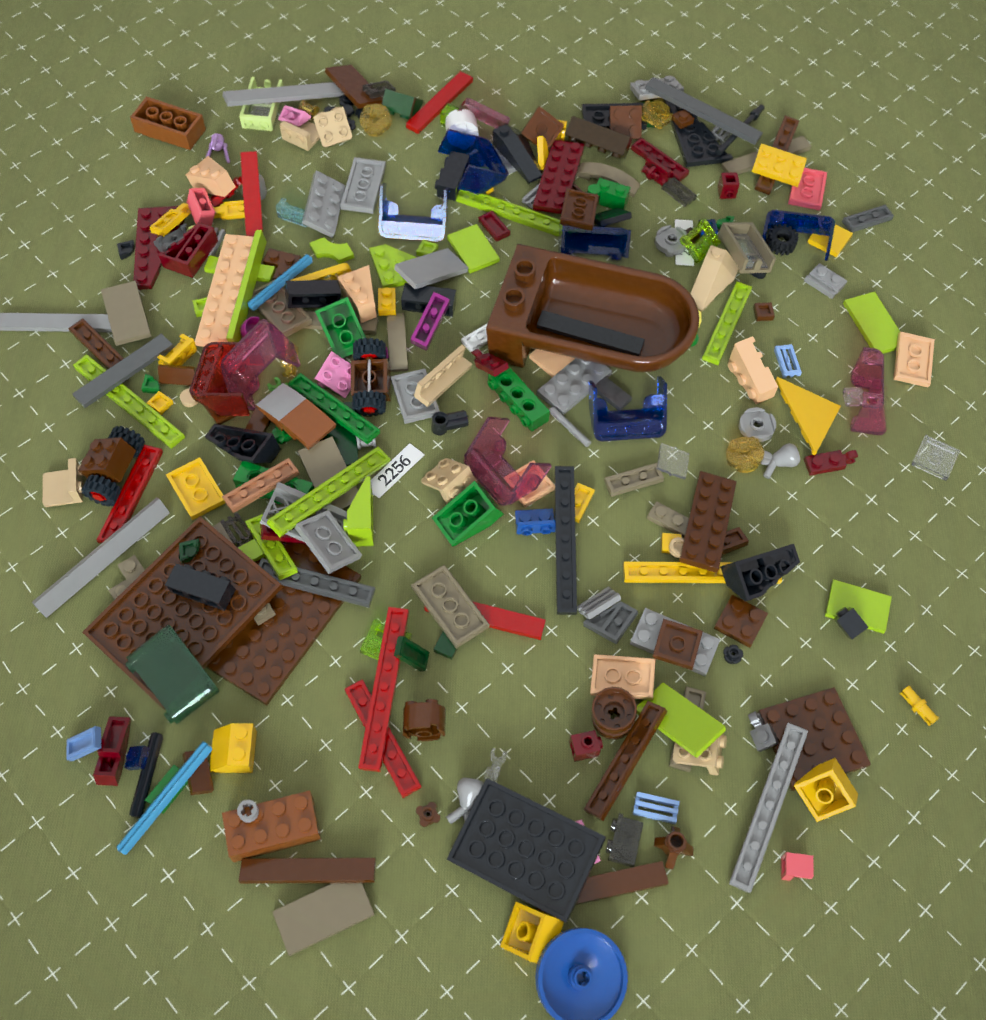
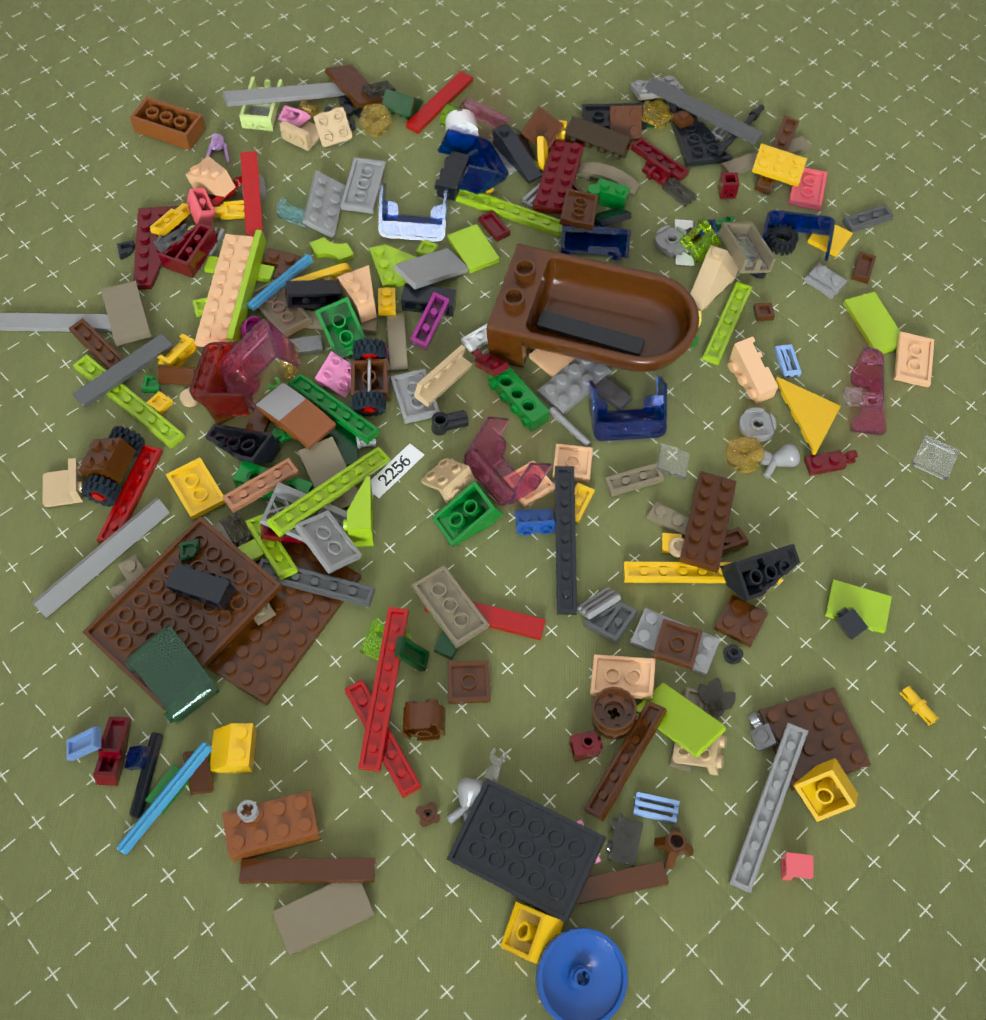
none -> flat silver tile [286,335,323,357]
none -> reddish brown plate [447,660,491,704]
none -> light nougat tile [552,444,593,483]
none -> clear smoke plate [698,678,736,718]
none -> reddish brown tile [851,251,876,284]

